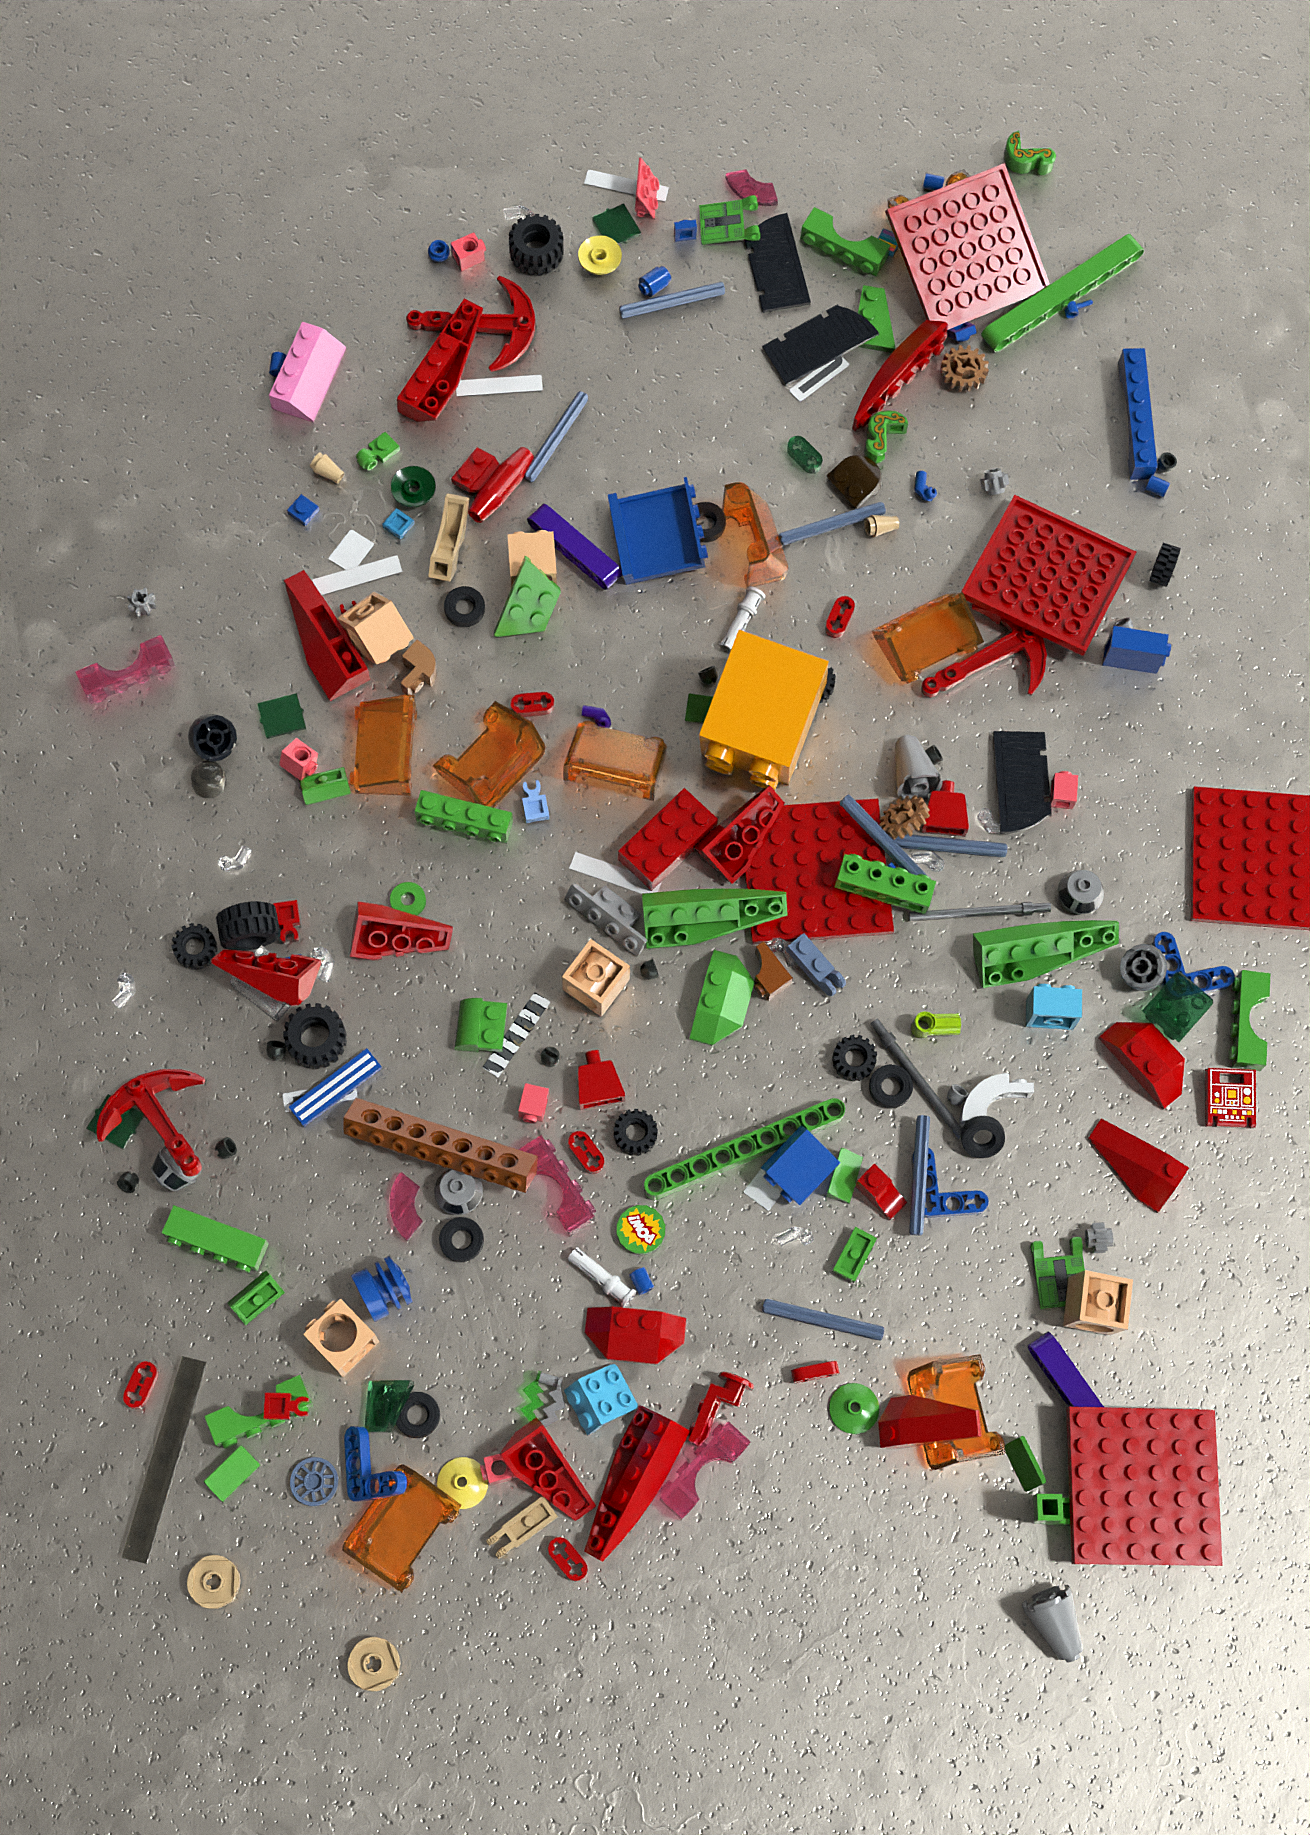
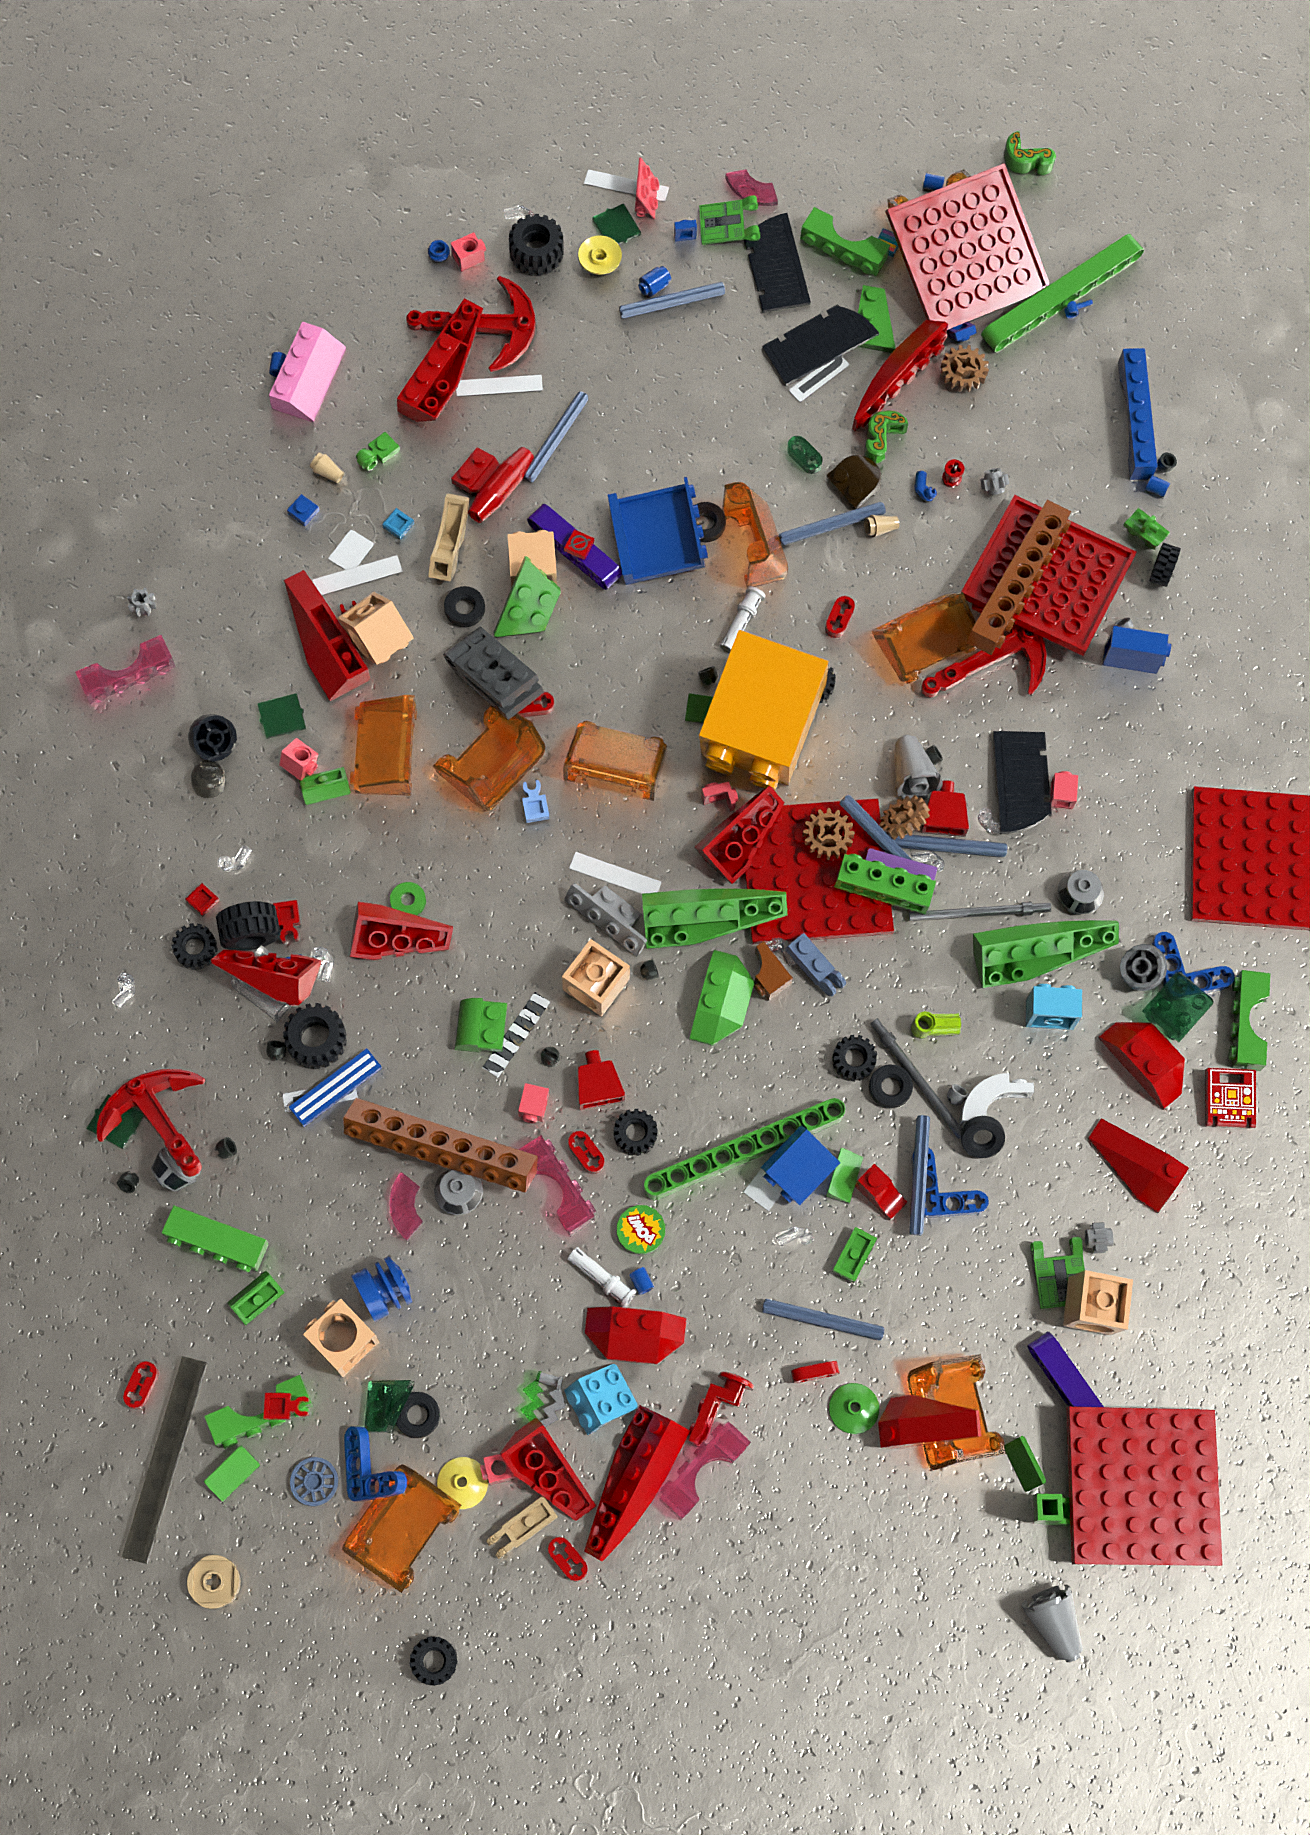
tan plate [347,1637,401,1692] -> none
dark green dish [391,466,436,507] -> none
medium nougat brick [400,640,437,697] -> none
bright green brick [415,790,513,843] -> none
black tyre [439,1217,484,1262] -> none
dark purple arm [581,705,611,730] -> none
red brick [618,788,718,891] -> none
none -> red tile [185,883,220,917]
none -> black tyre [410,1636,458,1686]
none -> dark grey hinge [443,627,544,720]
none -> red tile [564,529,595,560]
none -> coral bracket [701,781,738,811]
none -> medium nougat gear [803,808,855,860]
none -> medium lavender sticker [866,848,937,880]
none -> red bush [942,459,965,488]
none -> dark orange brick [967,500,1072,655]
none -> bright green hips [1123,507,1170,550]

